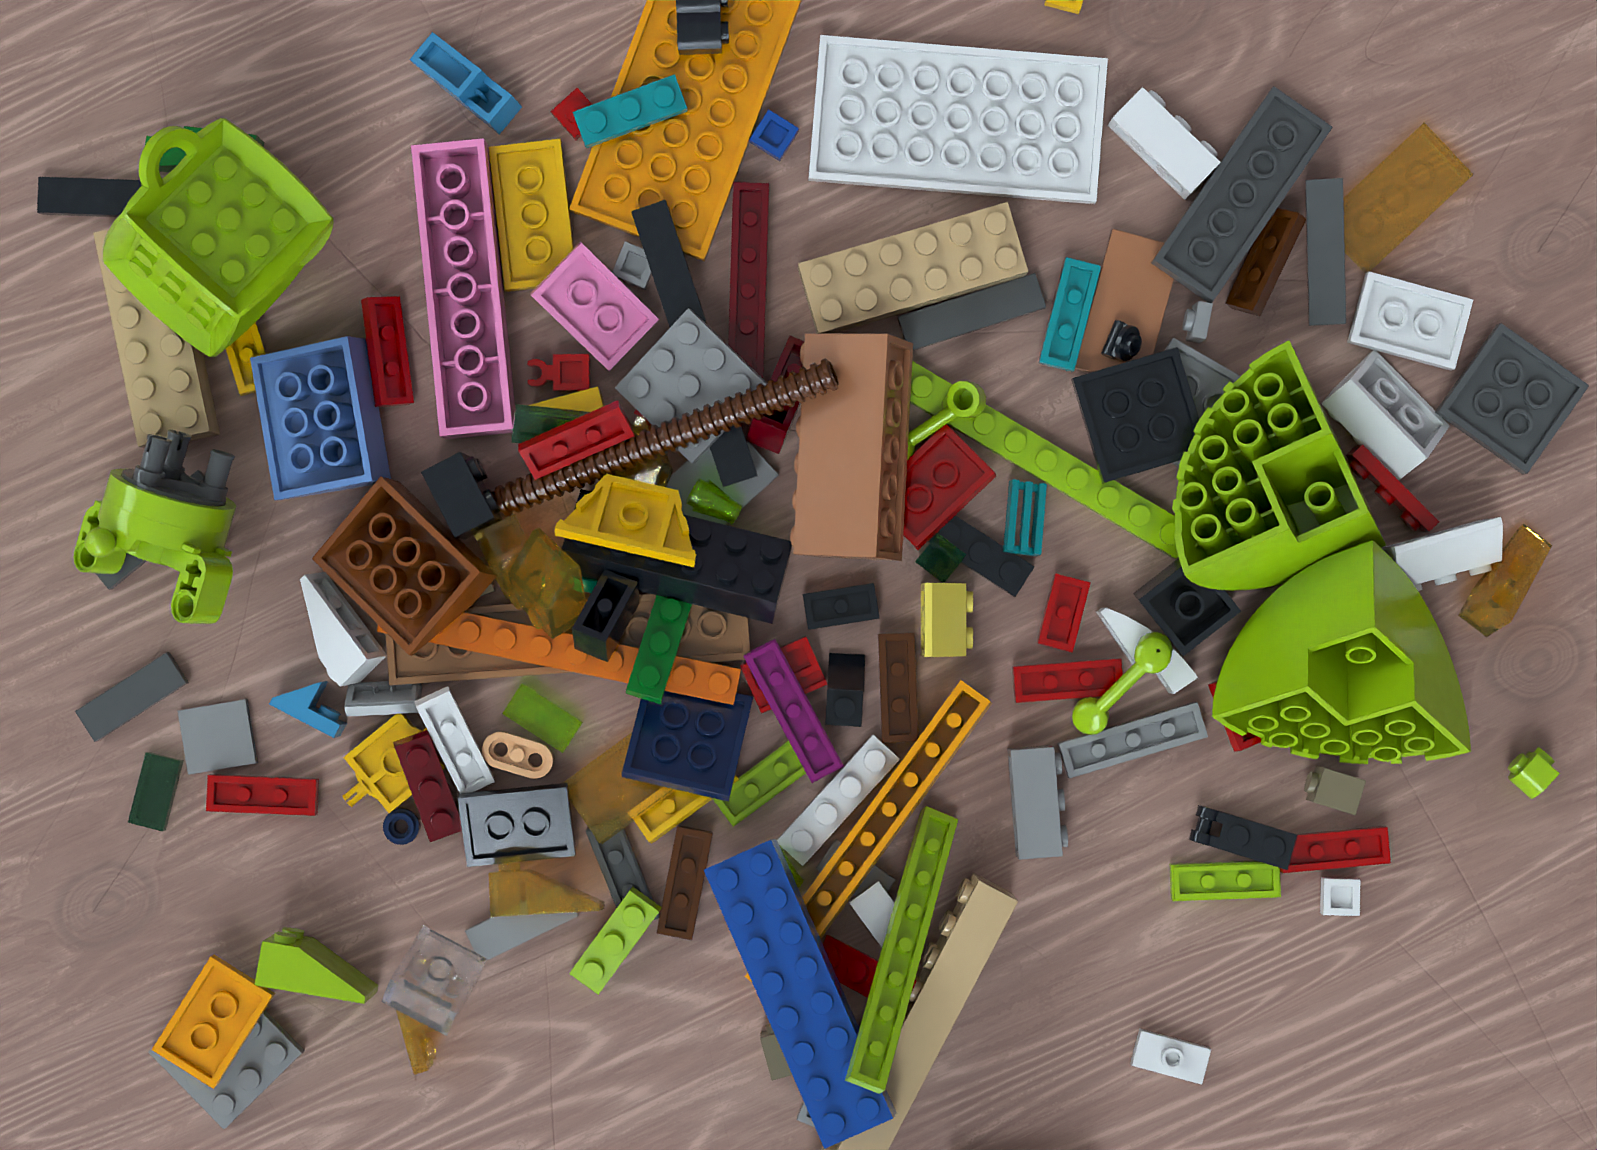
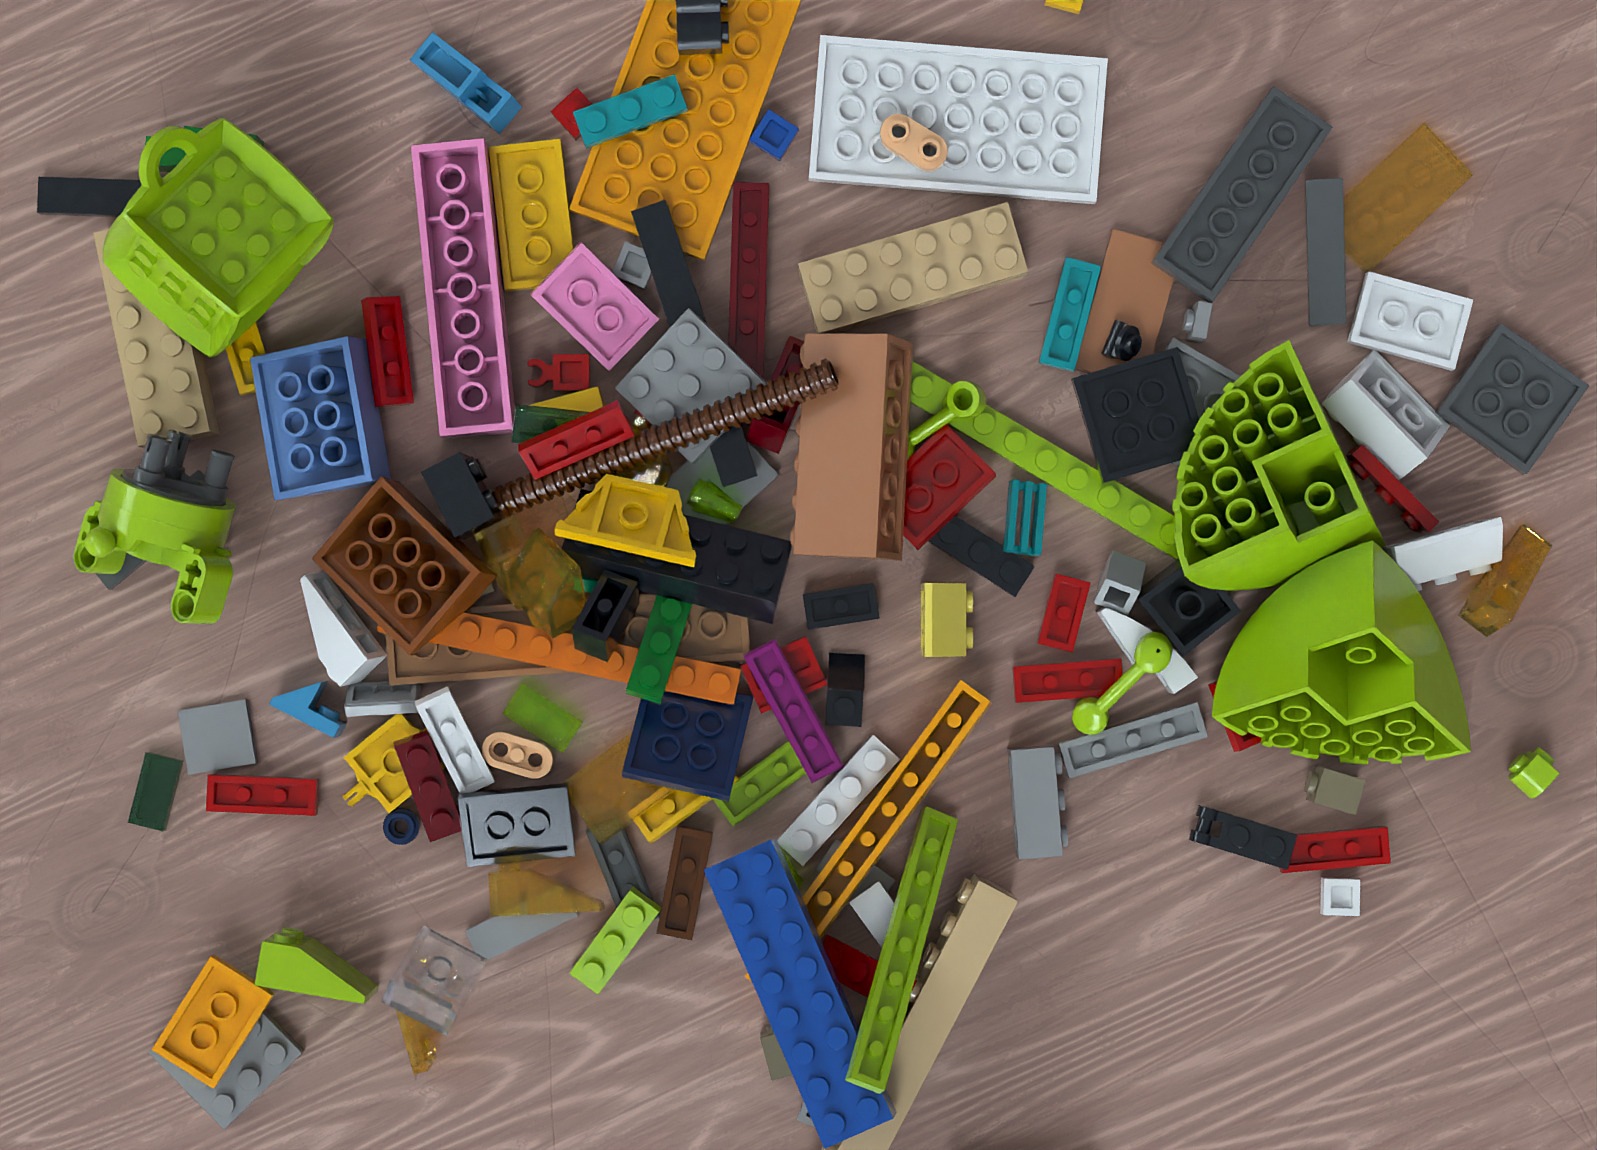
dark grey tile [75,652,189,742] -> none
reddish brown plate [878,633,918,743] -> none
dark grey tile [898,273,1046,351] -> none
clear green plate [915,533,966,583] -> none
white brick [1107,87,1221,200] -> none
white plate [1130,1028,1211,1085] -> none
lime tile [1169,861,1281,901] -> none
reddish brown plate [1225,208,1306,317] -> none
none -> light nougat plate [880,114,948,172]
none -> light grey brick [1094,550,1146,616]

